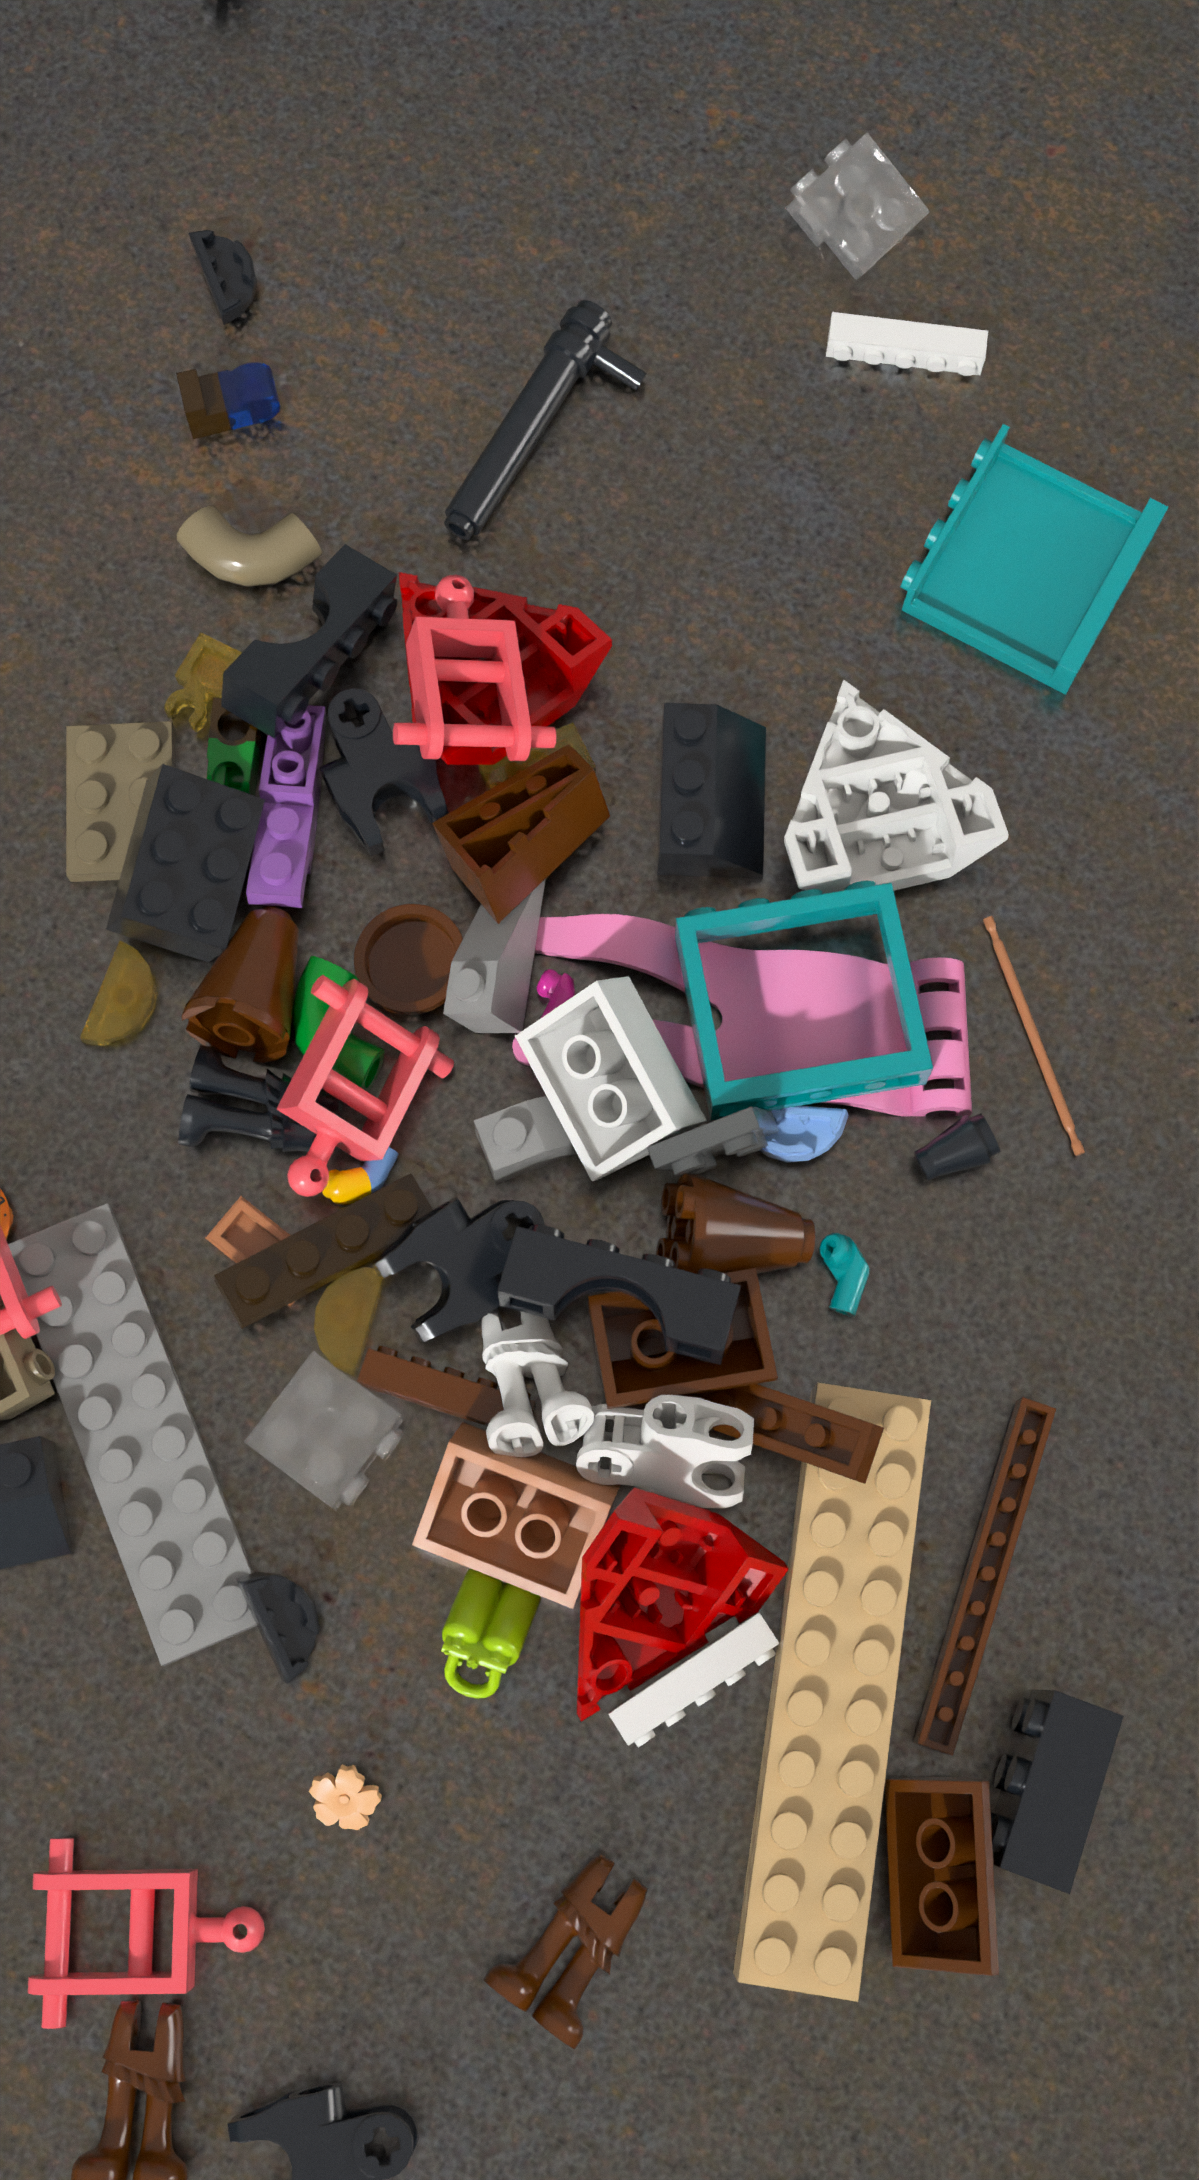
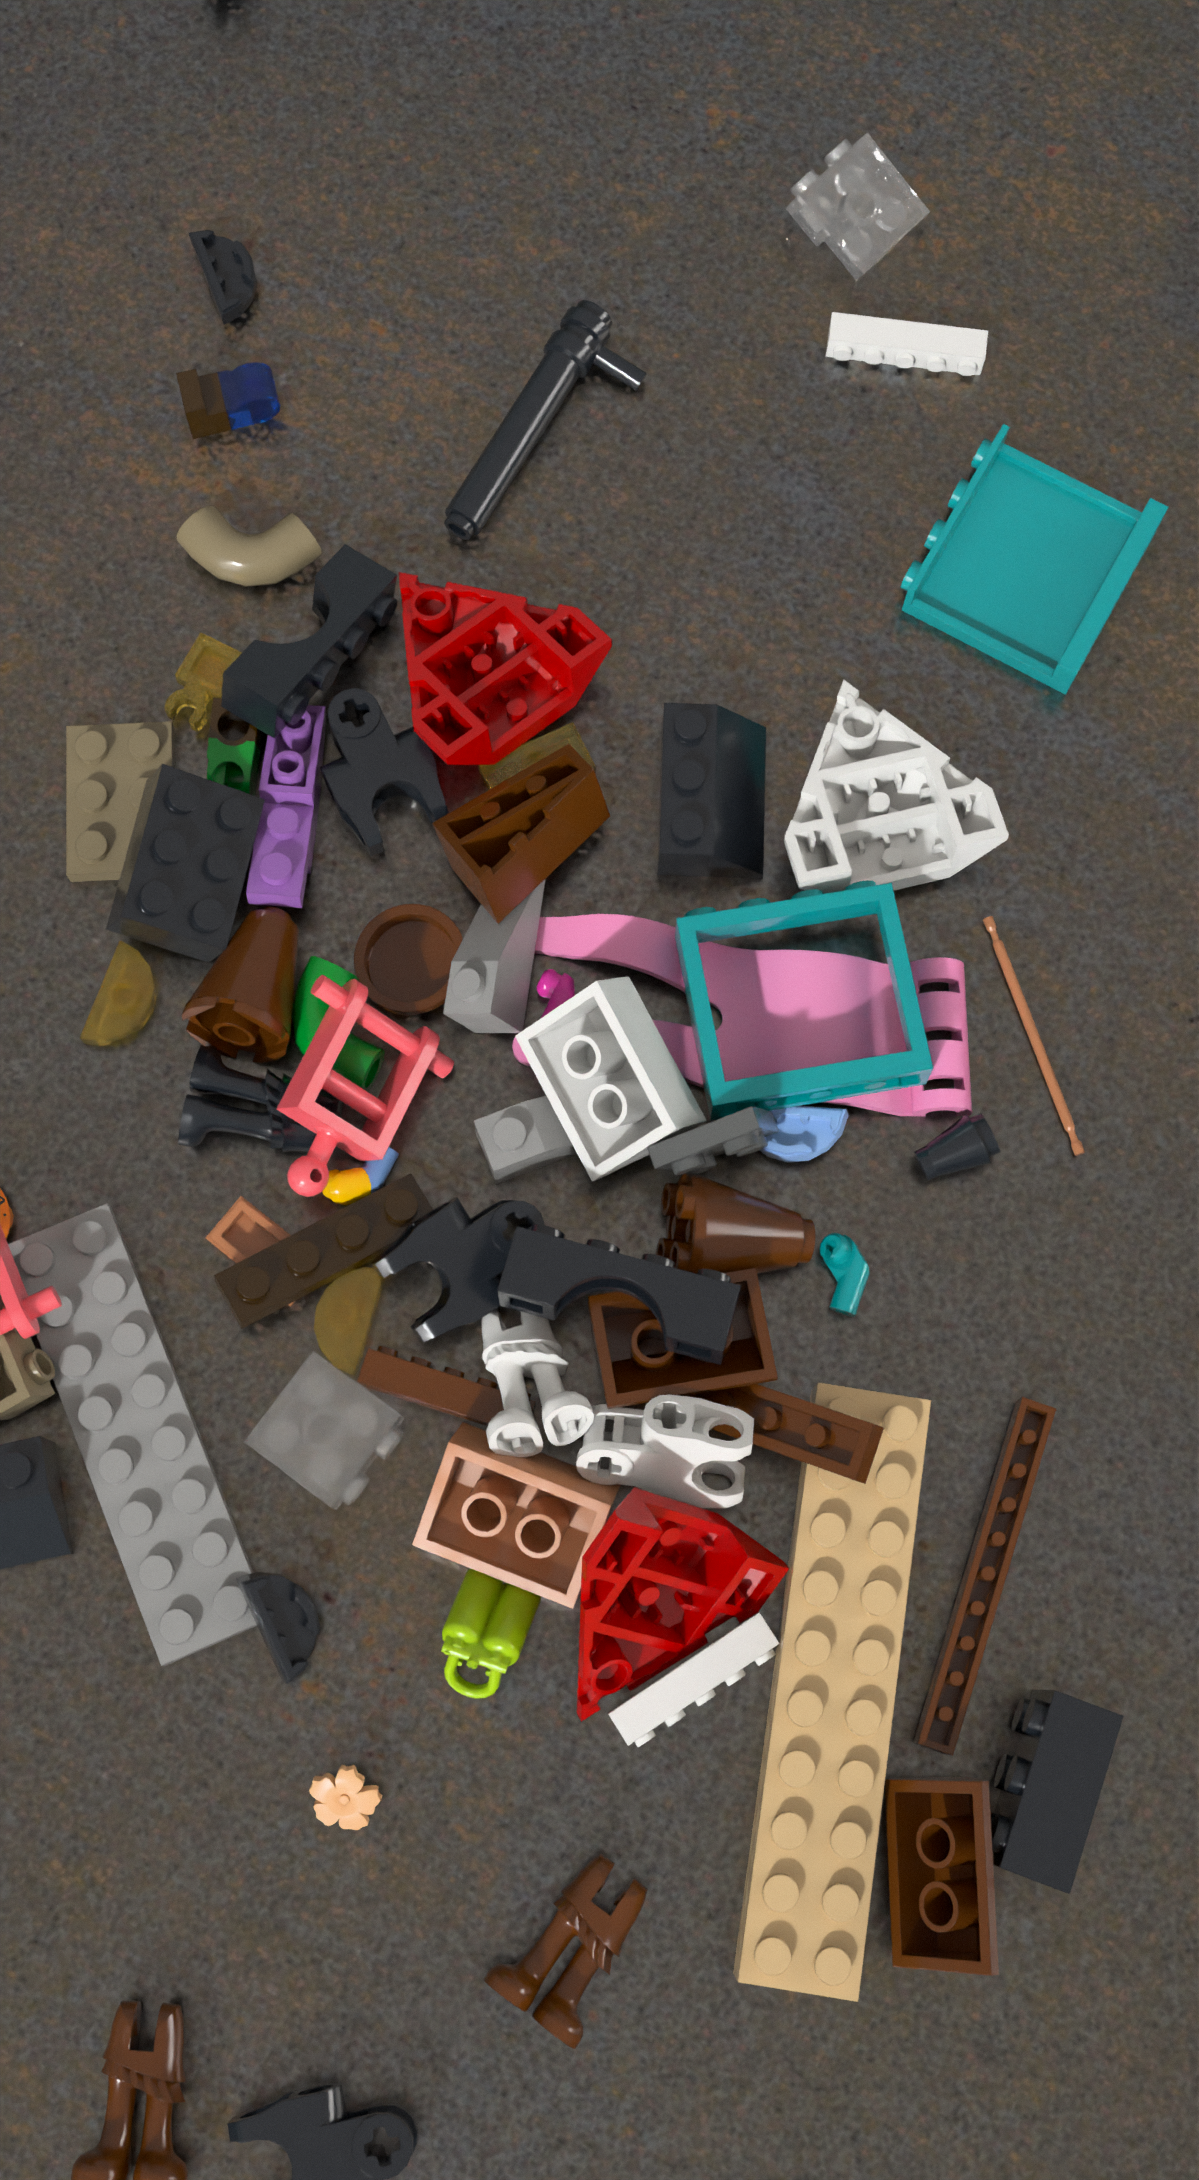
coral piece [28,1838,265,2029] -> none
coral piece [393,575,556,761] -> none

